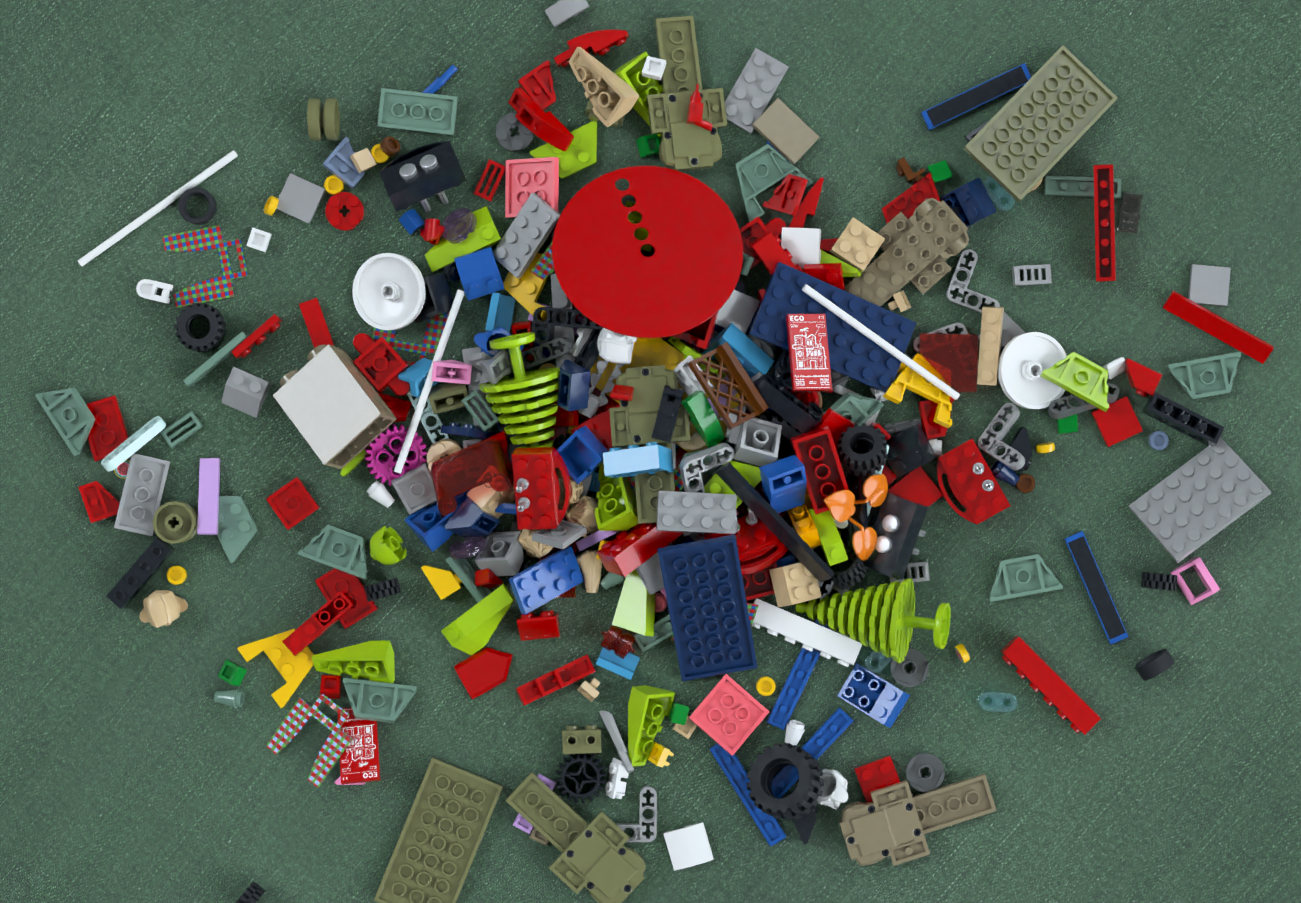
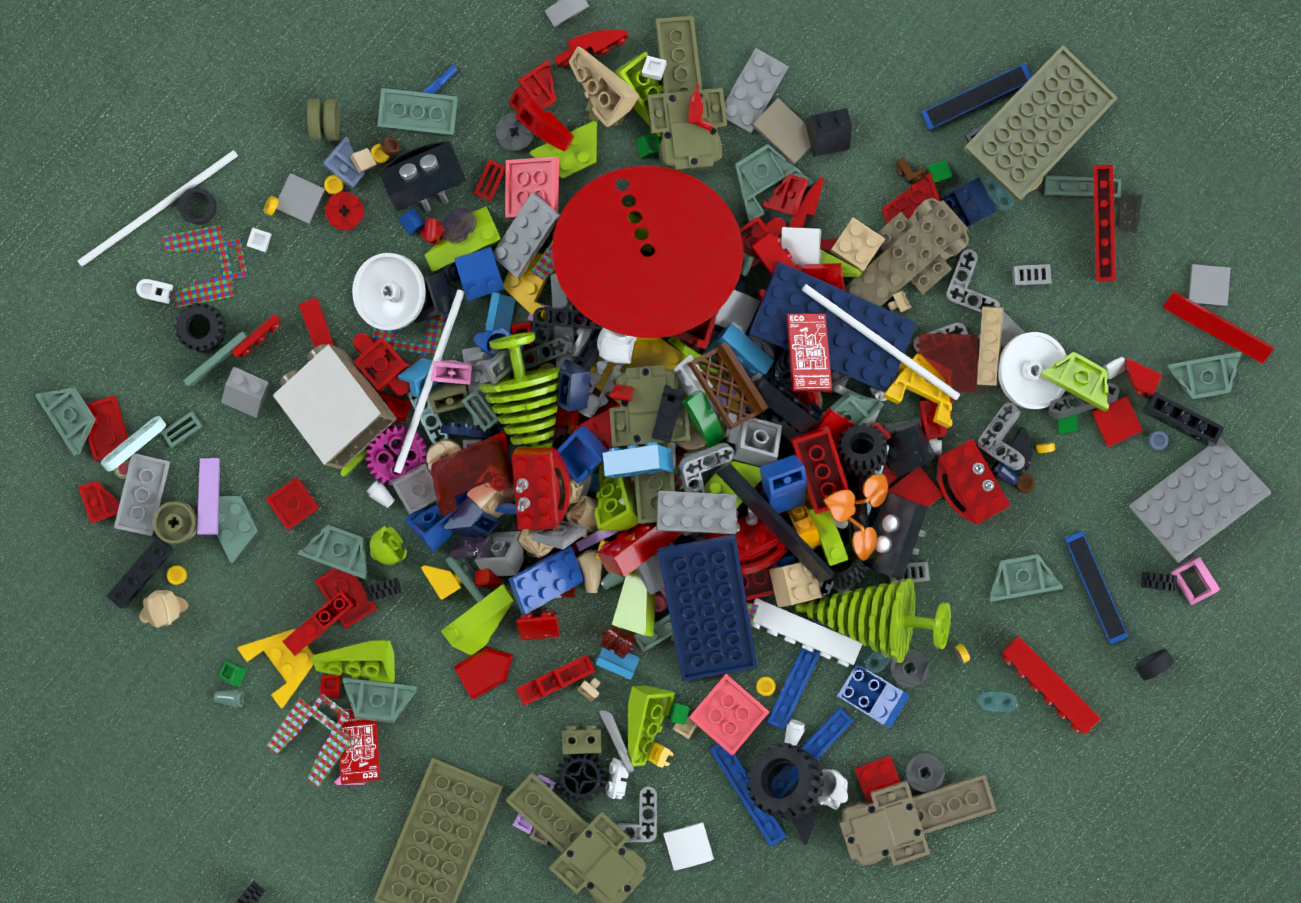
none -> black slope [805,108,852,157]

